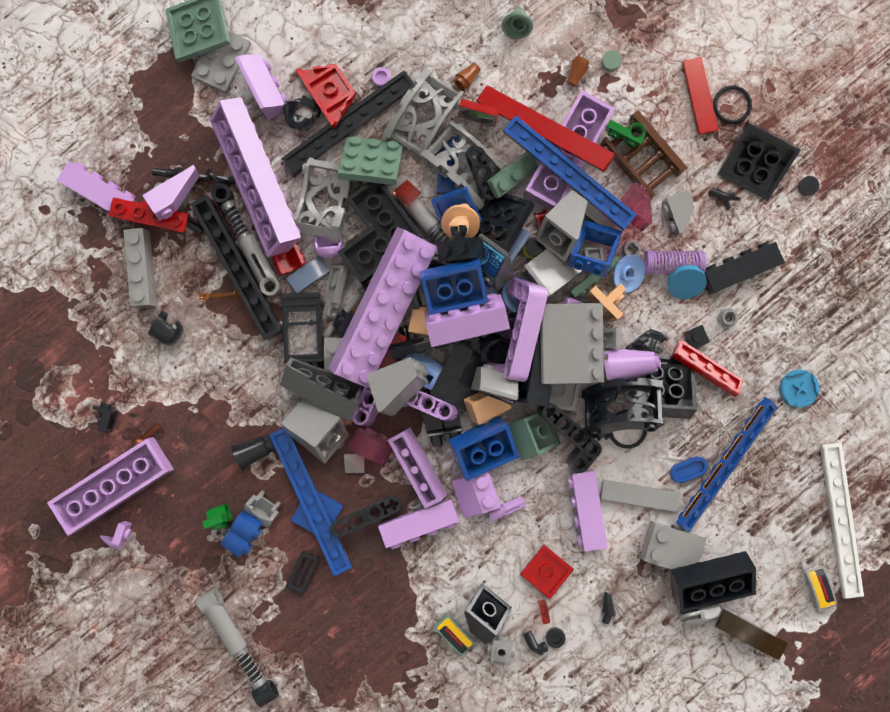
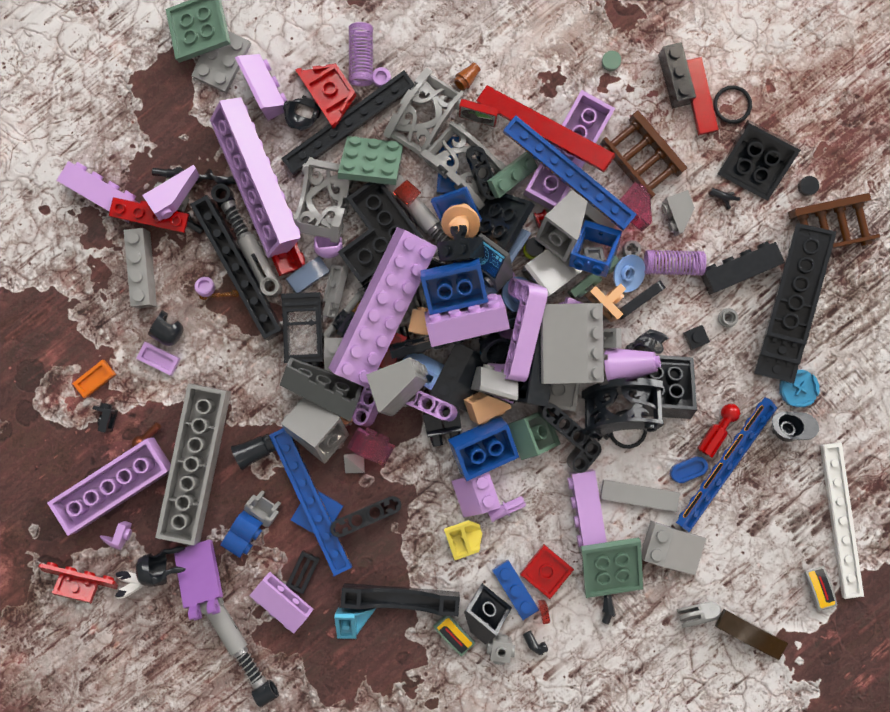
green plate [202,503,234,531] -> none
lavender brick [378,498,459,549] -> none
lavender brick [388,427,447,509] -> none
sand green hat [501,6,533,39] -> none
black tile [546,627,566,648] -> none
dark orange cone [567,56,589,87] -> none
green plate [605,120,646,148] -> none
dark azure tile [667,265,707,299] -> none
black brick [670,551,756,613] -> none
tile [672,339,744,397] -> none
none -> bracket [38,562,118,604]
none -> orange tile [72,360,116,398]
none -> black hair [115,546,186,599]
none -> lavender tile [136,342,181,376]
none -> light grey brick [155,384,231,546]
none -> medium lavender tile [174,539,223,621]
none -> lavender tile [195,277,215,297]
none -> lavender brick [249,572,314,633]
none -> medium azure slope [334,608,376,639]
none -> black arch [340,583,460,617]
none -> lavender piece [349,22,373,86]
none -> light yellow slope [444,520,482,560]
none -> blue plate [492,560,539,620]
none -> sand green plate [581,537,643,598]
none -> black beam [619,280,666,320]
none -> black brick [658,42,696,109]
none -> red piece [697,404,741,458]
none -> black slope [754,223,837,384]
none -> piece [772,412,819,442]
none -> reddish brown fence [788,193,880,249]

